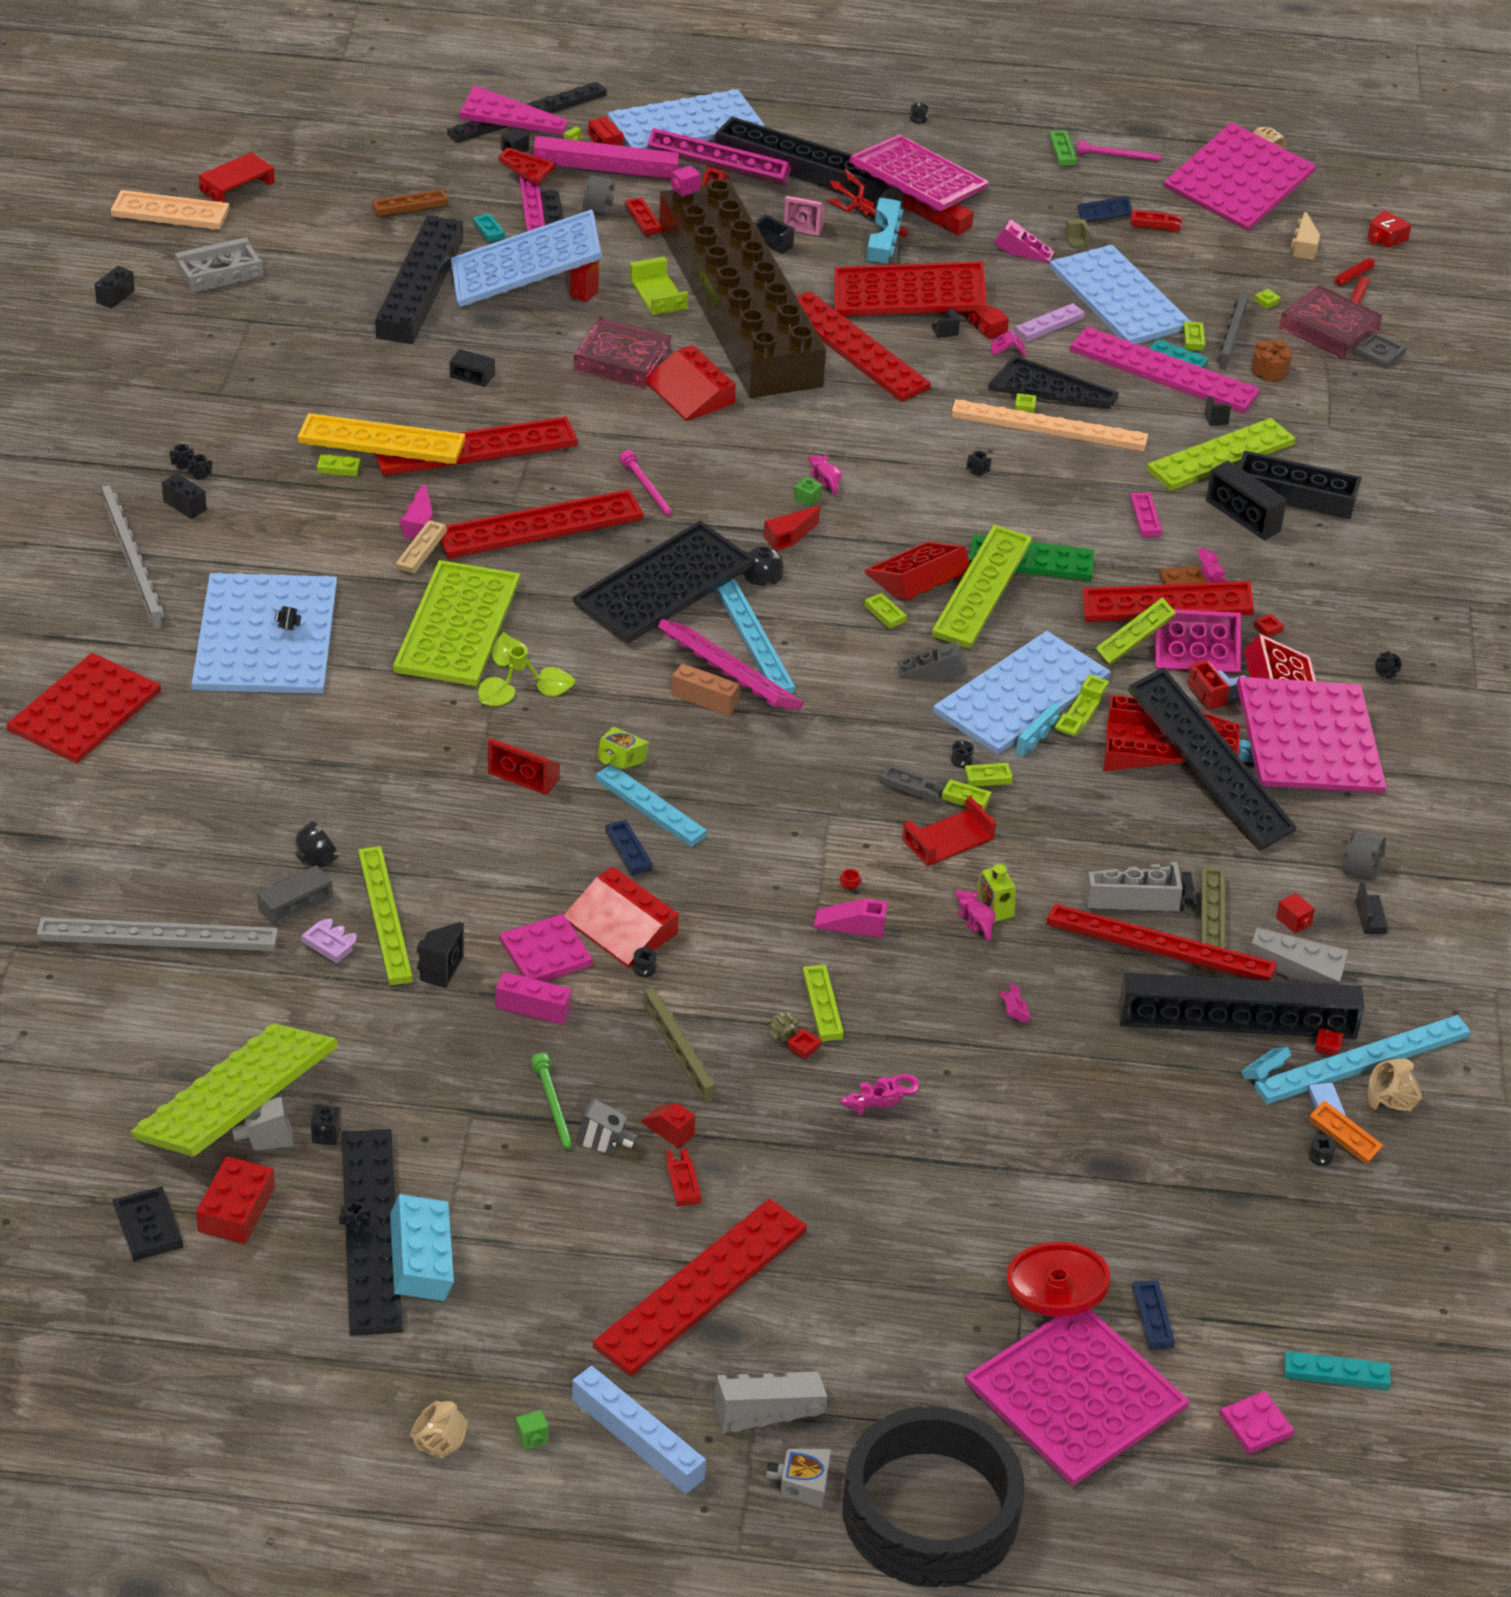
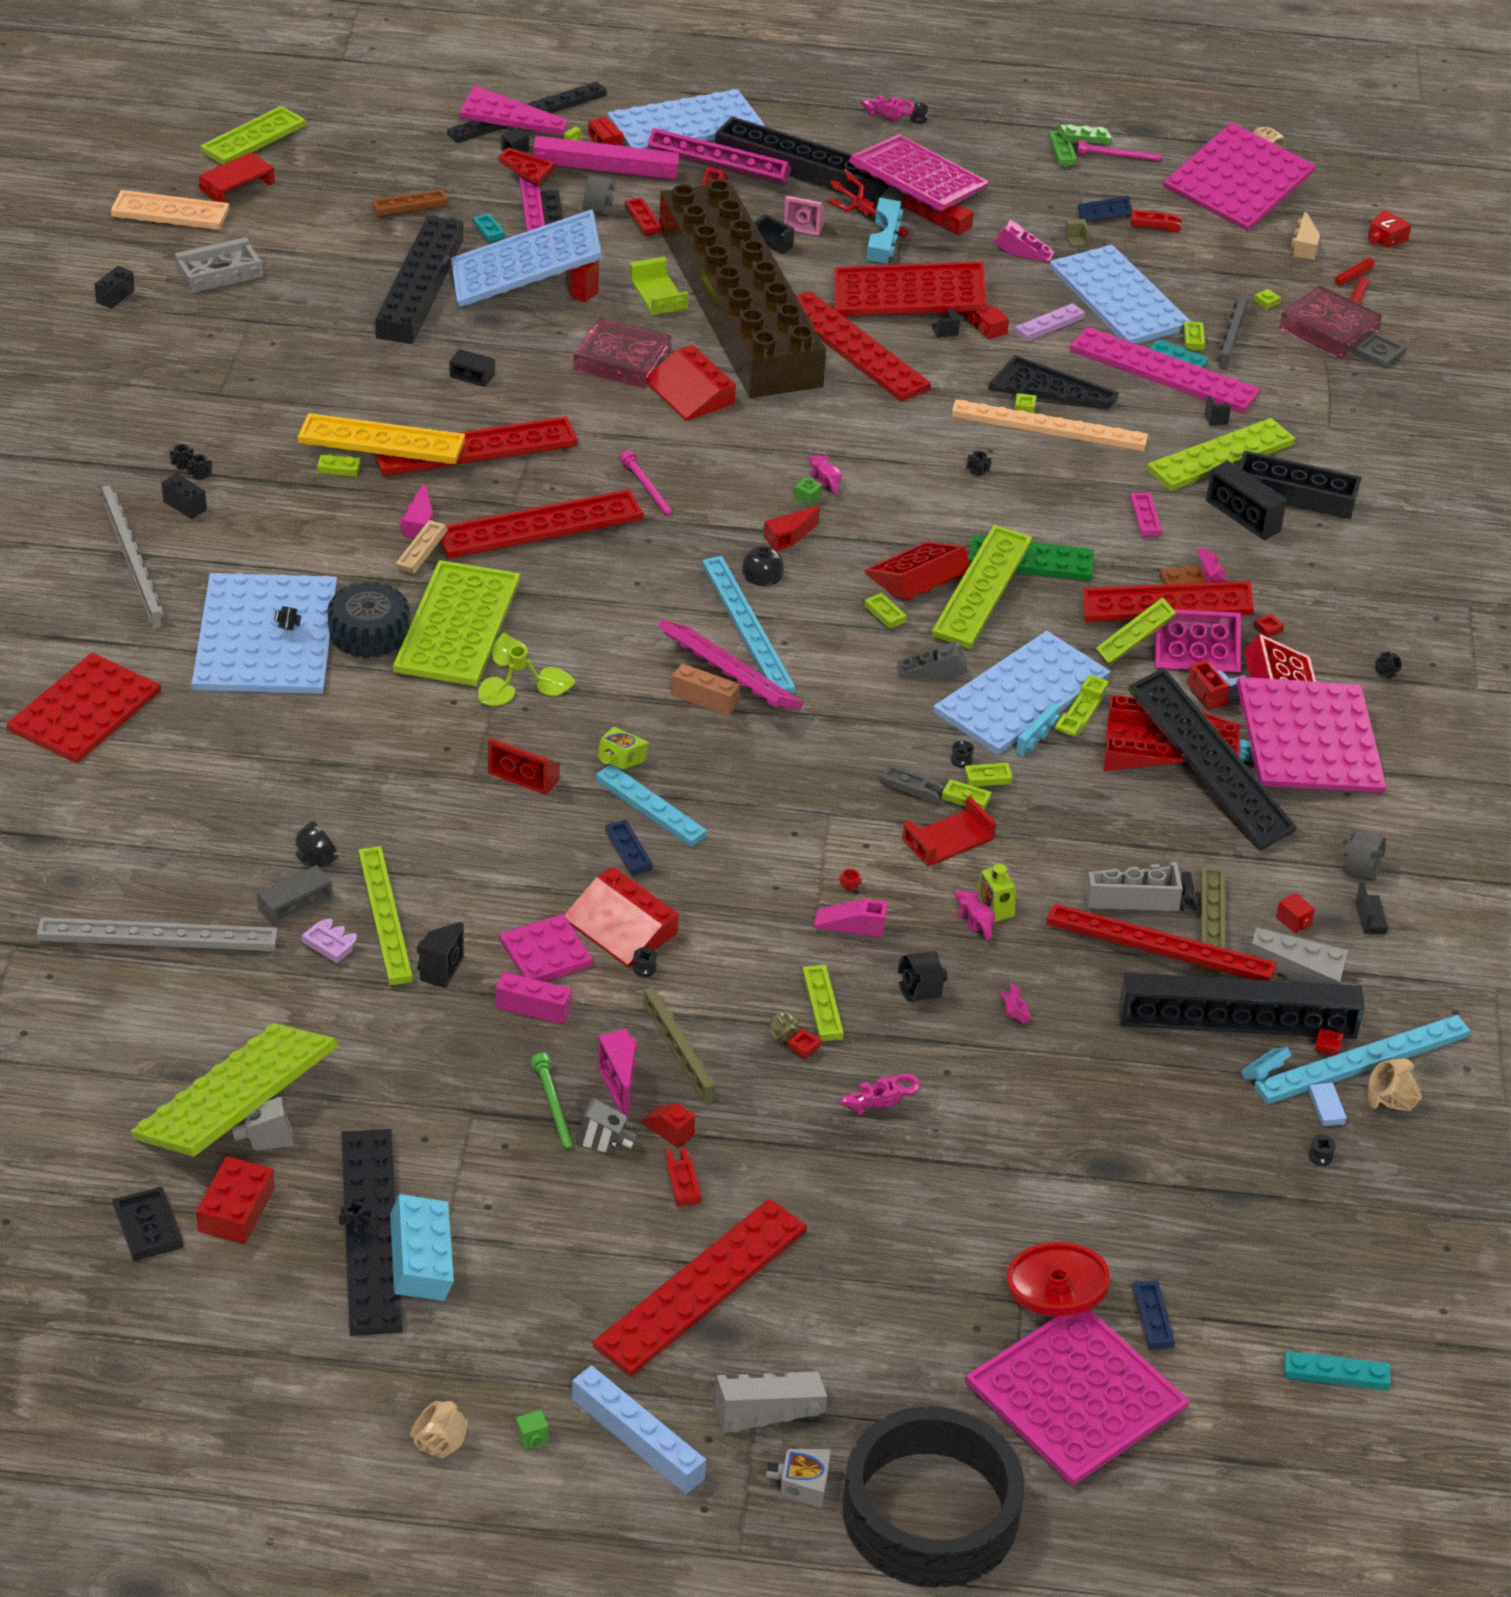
black brick [311,1105,341,1146] -> none
black plate [573,521,755,643] -> none
dark pink brick [671,165,701,196] -> none
dark pink bracket [990,329,1026,356] -> none
dark pink plate [1219,1391,1294,1454] -> none
dark orange brick [1251,339,1292,382] -> none
orange plate [1308,1100,1383,1165] -> none
none -> lime plate [200,106,306,165]
none -> black wheel [327,582,410,658]
none -> dark pink slope [598,1029,637,1119]
none -> dark pink animal [861,95,914,121]
none -> black brick [898,951,948,1001]
none -> bright green plate [1058,124,1112,144]

